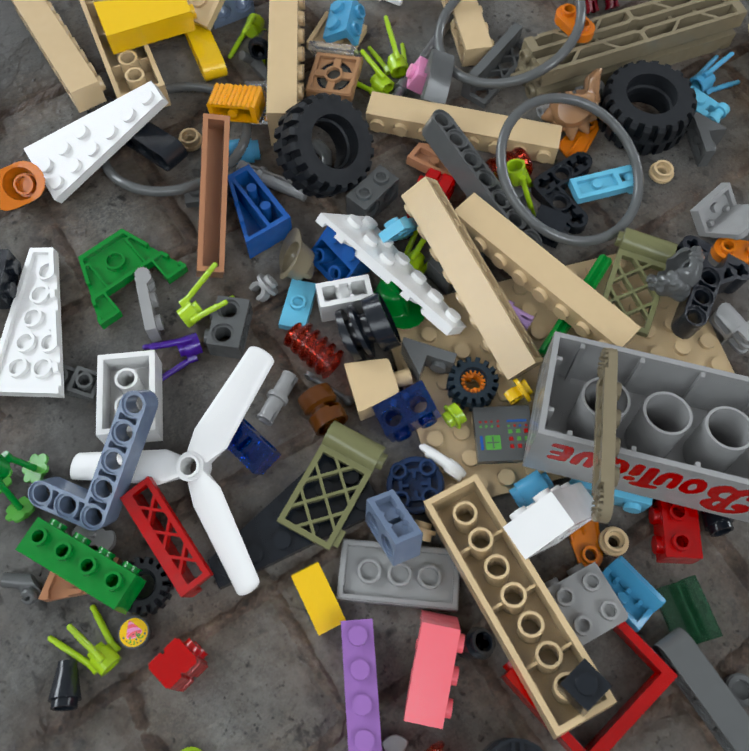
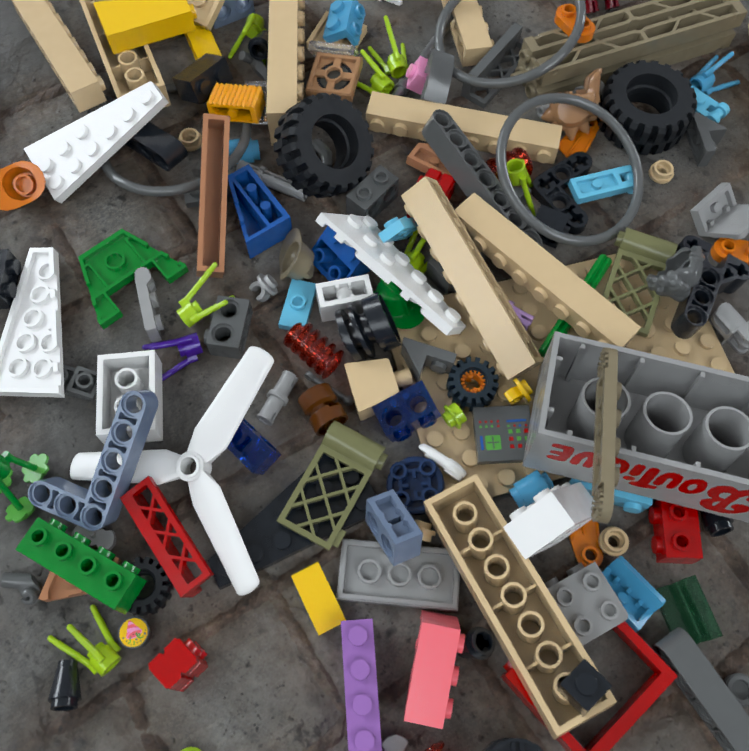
none -> black brick [172,53,233,104]

